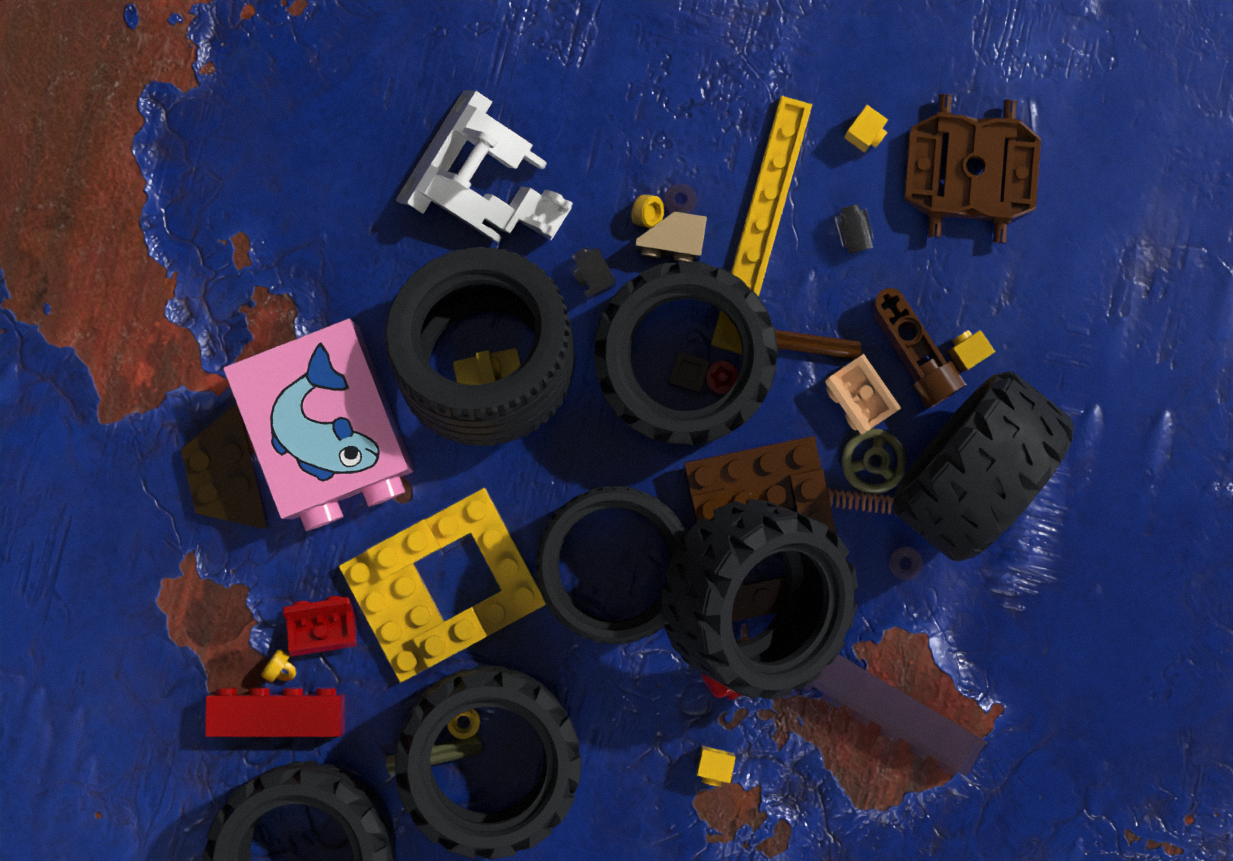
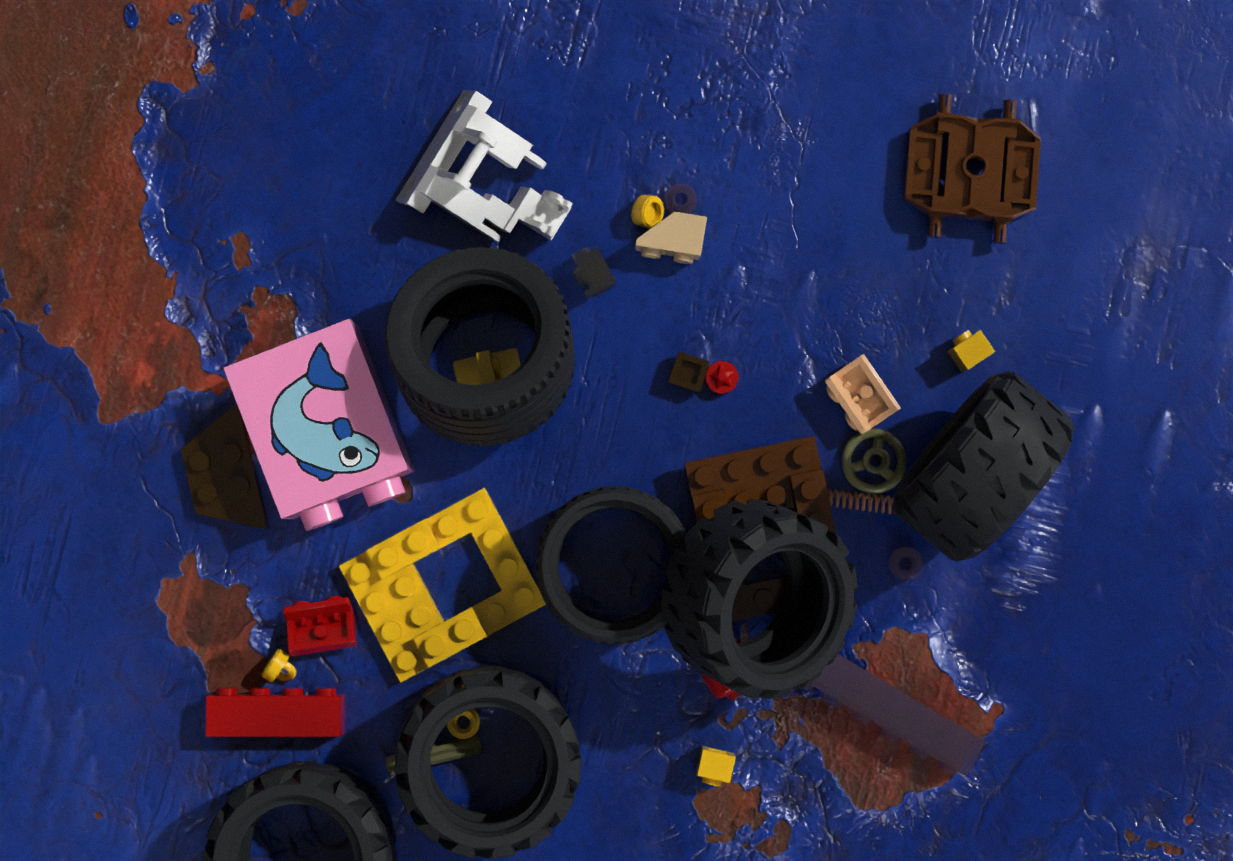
black tyre [593,261,778,445] -> none
yellow tile [711,96,812,355] -> none
reddish brown axle [775,329,861,360] -> none
clear smoke brick [835,204,874,254] -> none
yellow plate [844,105,888,153] -> none
reddish brown beam [871,288,966,410] -> none

